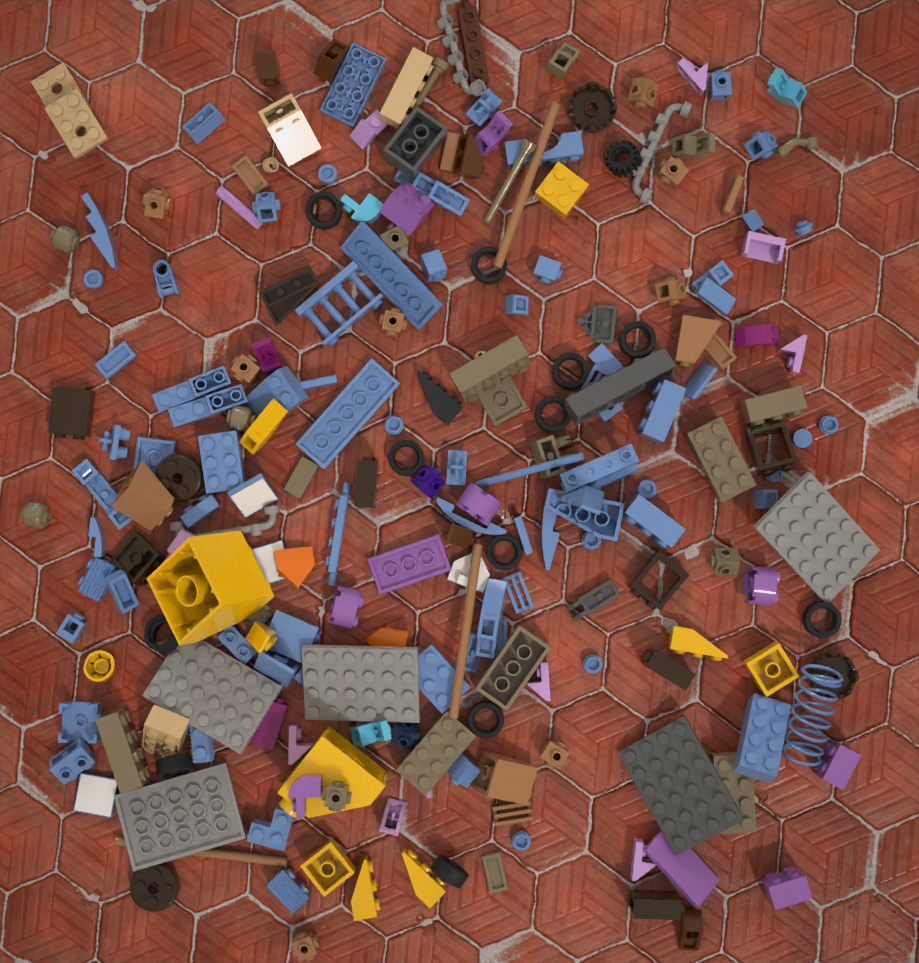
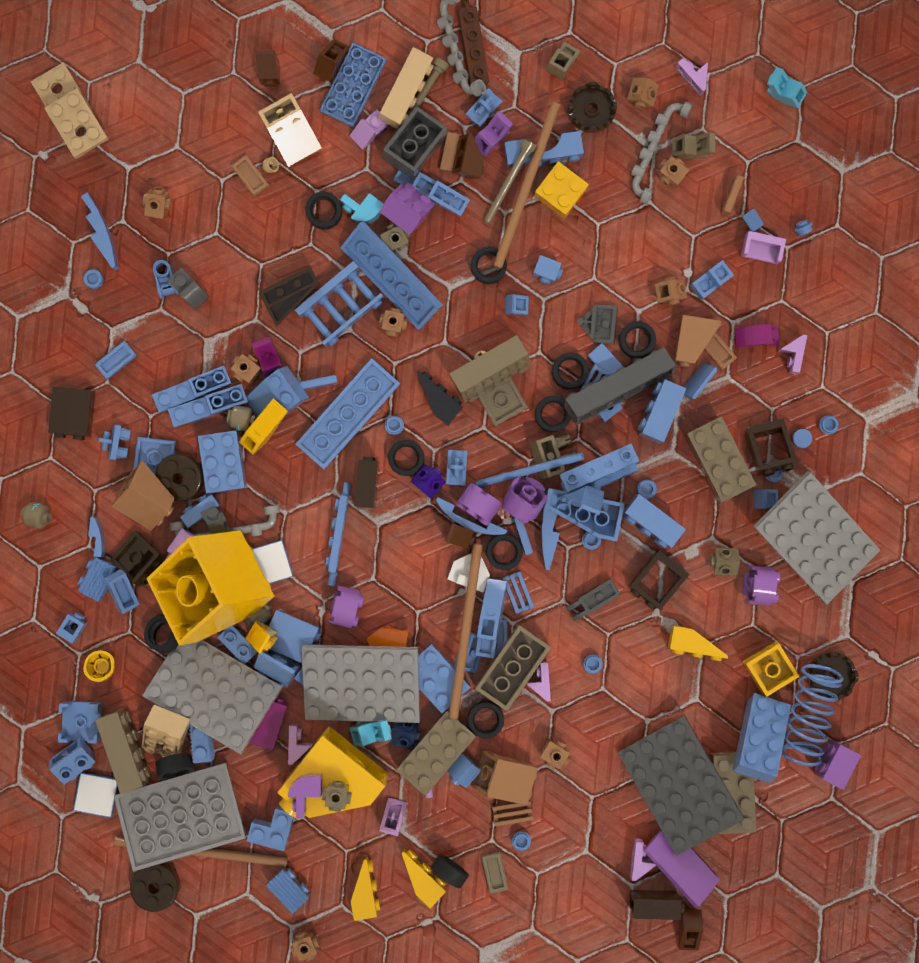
dark tan head [50,225,80,254] -> none
medium blue slope [72,459,132,530] -> none
medium blue slope [182,102,225,144] -> none
lavender axle [216,186,263,229] -> none
white tile [227,473,278,518] -> none
medium blue brick [252,192,281,223] -> none
orange slope [273,546,315,589] -> none
dark tan tile [283,456,319,499] -> none
yellow brick [300,837,356,897] -> none
medium blue tile [318,164,337,184] -> none
medium lavender tile [367,534,452,595] -> none
medium blue brick [420,249,447,283] -> none
black tyre [604,140,642,178] -> none
dark brown brick [641,647,696,691] -> none
medium blue tile [695,277,736,315] -> none
medium blue brick [708,70,732,101] -> none
dark tan brick [738,385,807,427] -> none
medium blue brick [744,130,778,161] -> none
medium lavender brick [761,866,813,910] -> none
dark tan piece [773,137,818,157] -> none
black tyre [803,601,841,638] -> none
none -> dark grey brick [167,267,210,310]
none -> dark grey brick [201,506,230,534]
none -> medium lavender brick [502,477,548,523]

